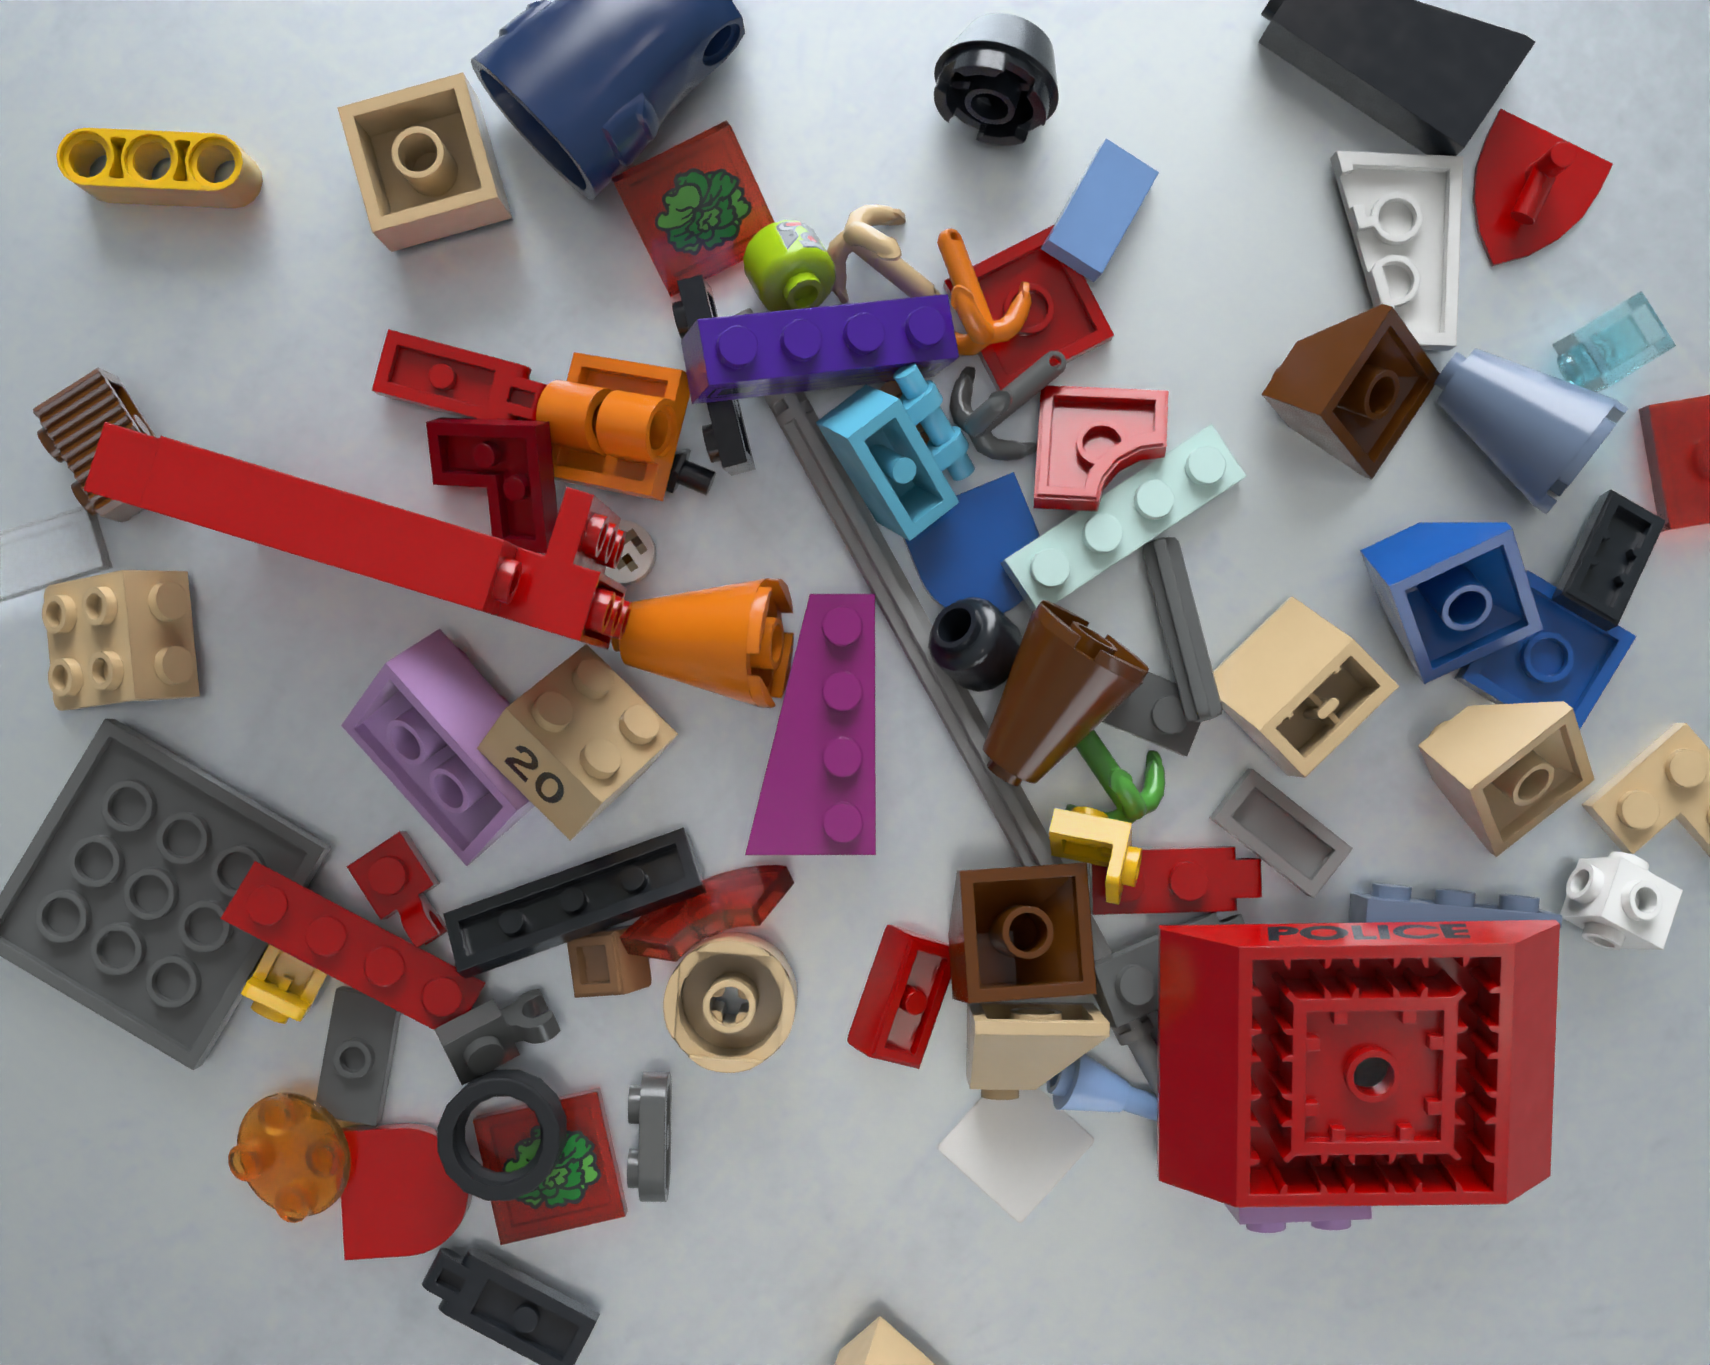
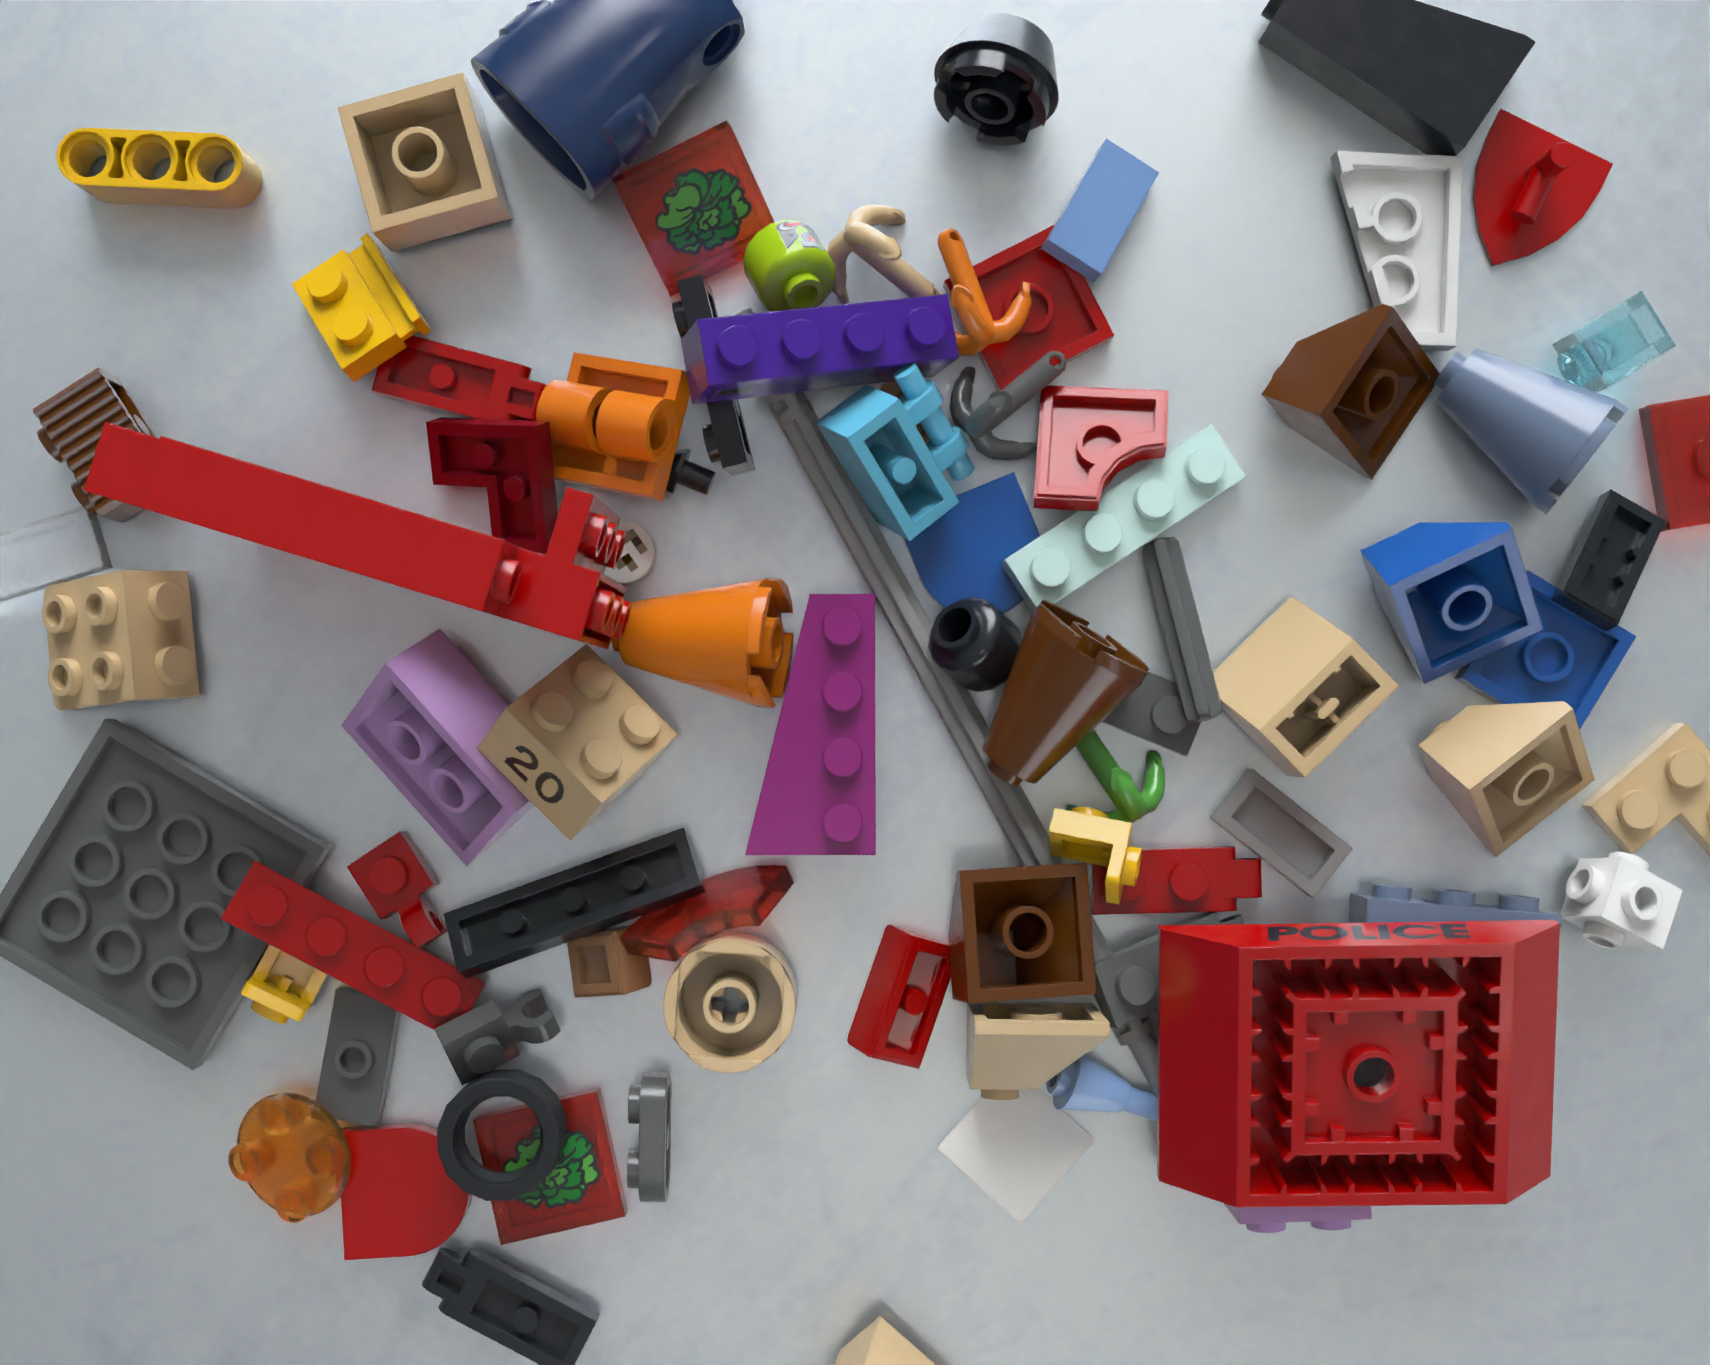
none -> yellow plate [292,233,431,382]

